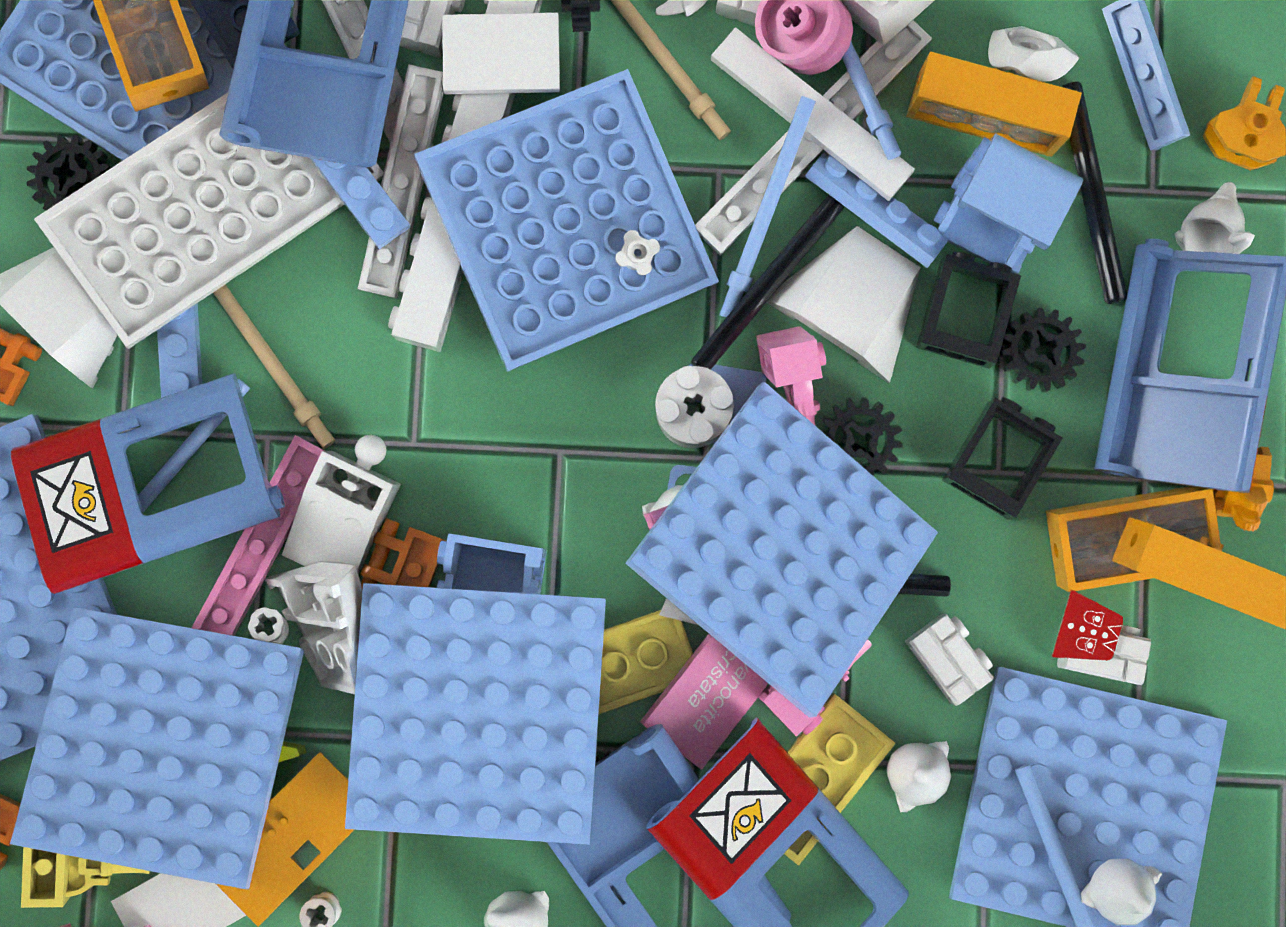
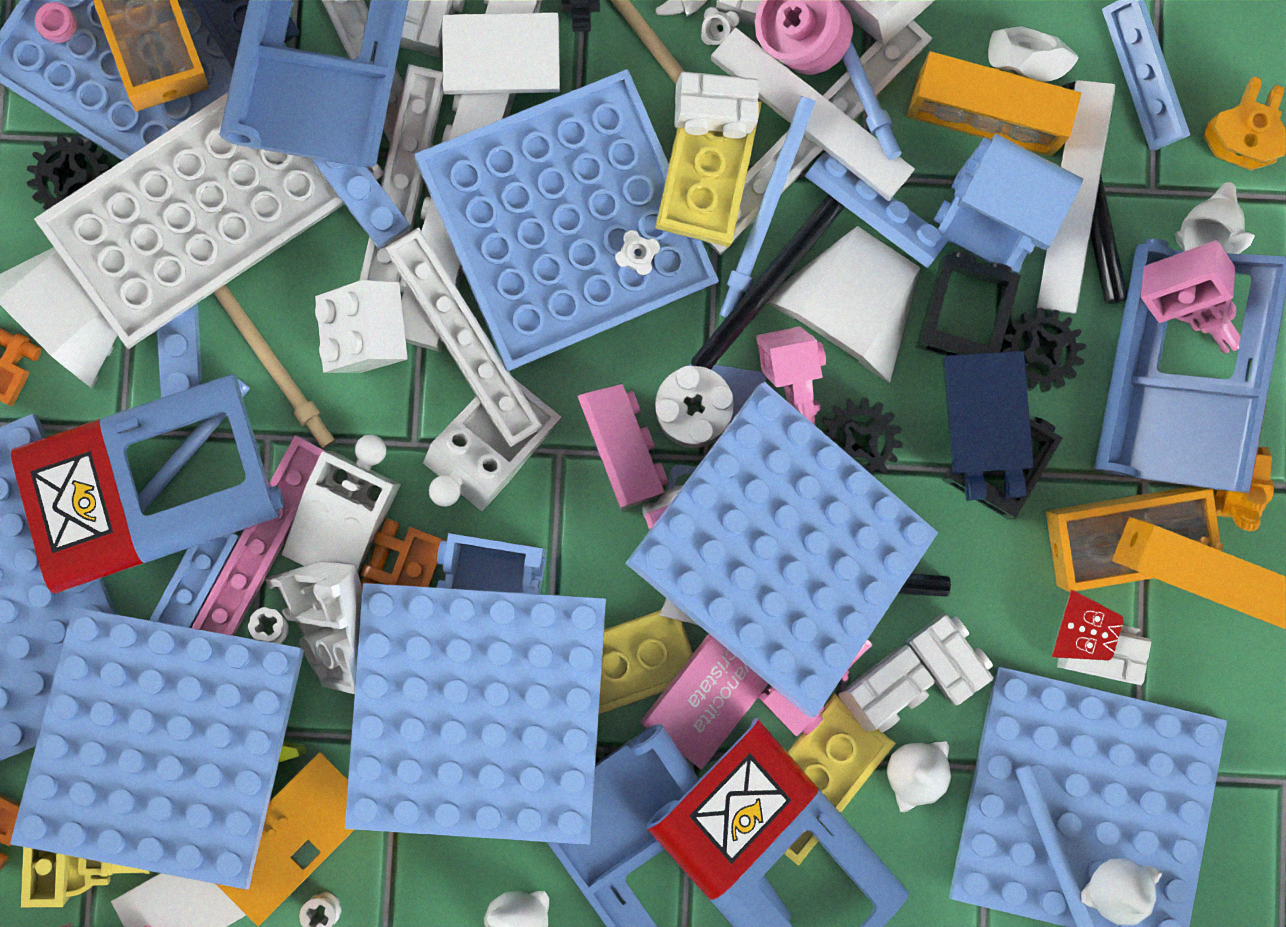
none -> bright pink tile [34,2,77,43]
none -> light blue plate [149,533,240,628]
none -> white brick [315,280,408,373]
none -> white tile [384,227,543,448]
none -> white slope [423,378,562,511]
none -> bright pink slope [578,384,669,511]
none -> light yellow tile [655,100,762,247]
none -> white brick [674,71,759,139]
none -> white plate [701,7,740,45]
none -> white brick [839,645,935,733]
none -> dark blue tile [943,351,1034,501]
none -> white tile [1037,80,1115,314]
none -> bright pink brick [1141,240,1241,353]

